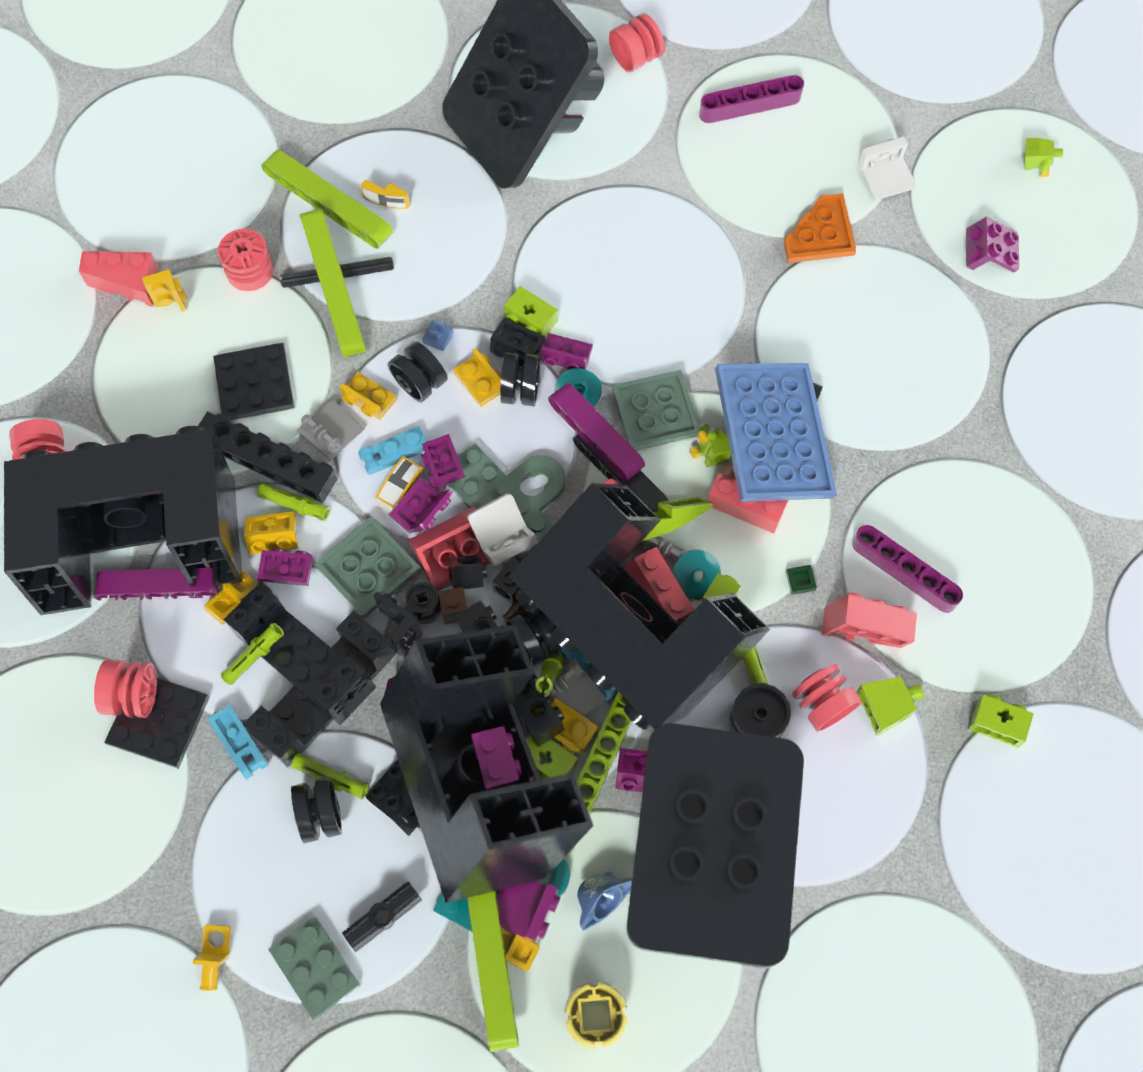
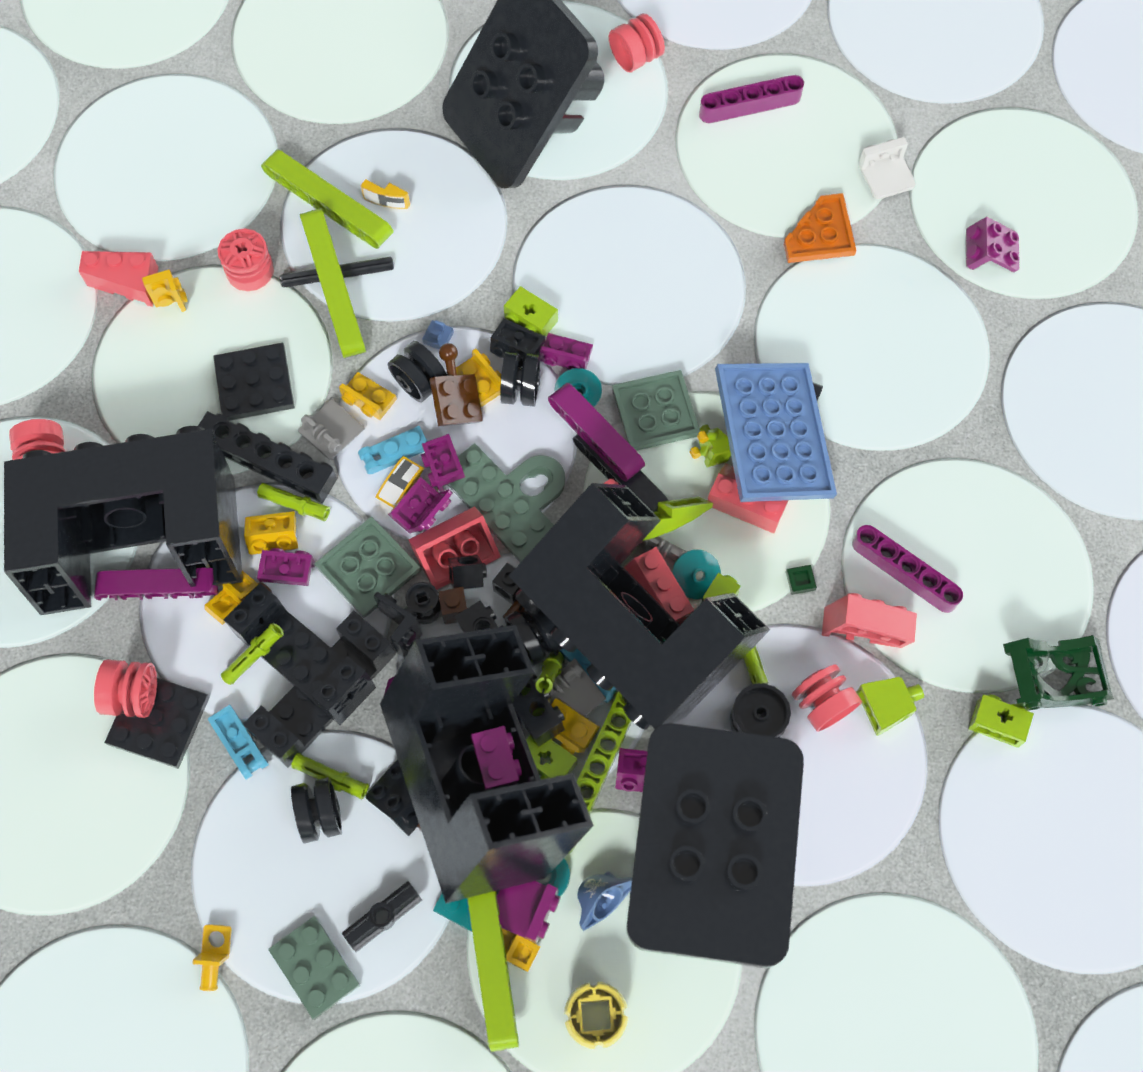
white bracket [467,493,538,567] -> none
lime piece [1025,138,1063,177] -> none
none -> reddish brown plate [430,343,483,427]
none -> dark green fence [1003,635,1114,711]

